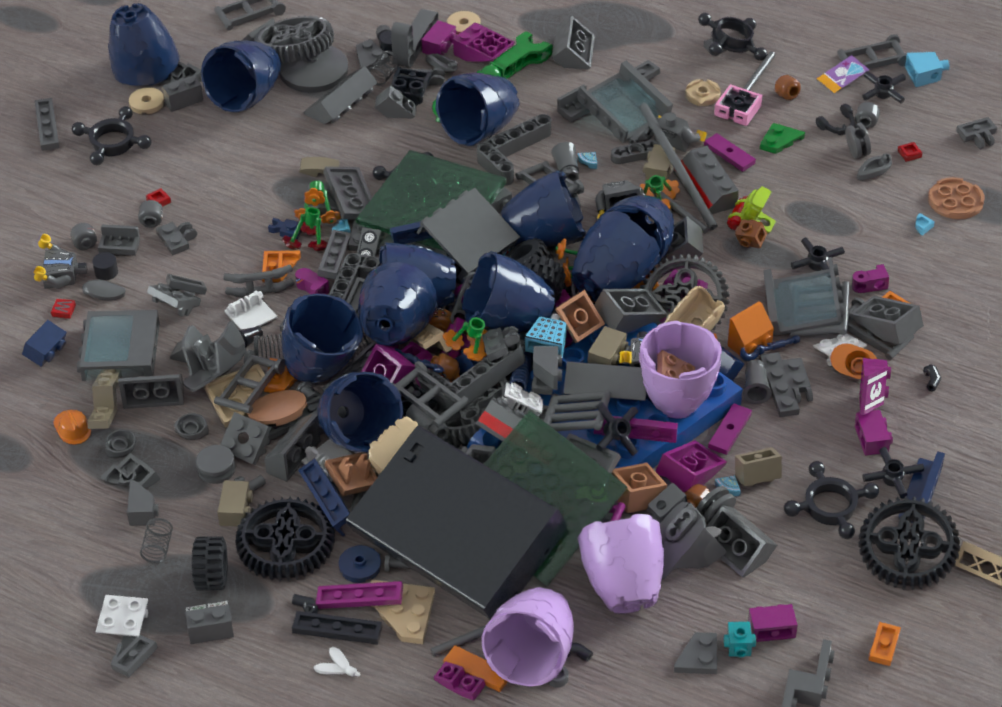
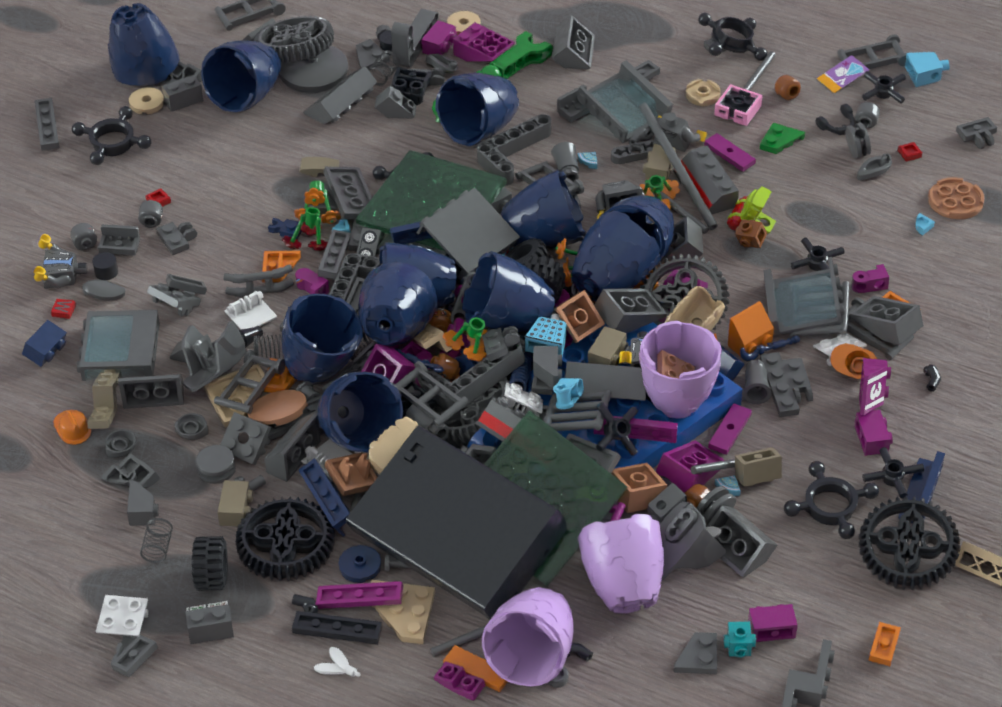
none -> medium azure piece [553,378,584,409]
none -> dark grey bar [691,459,735,474]

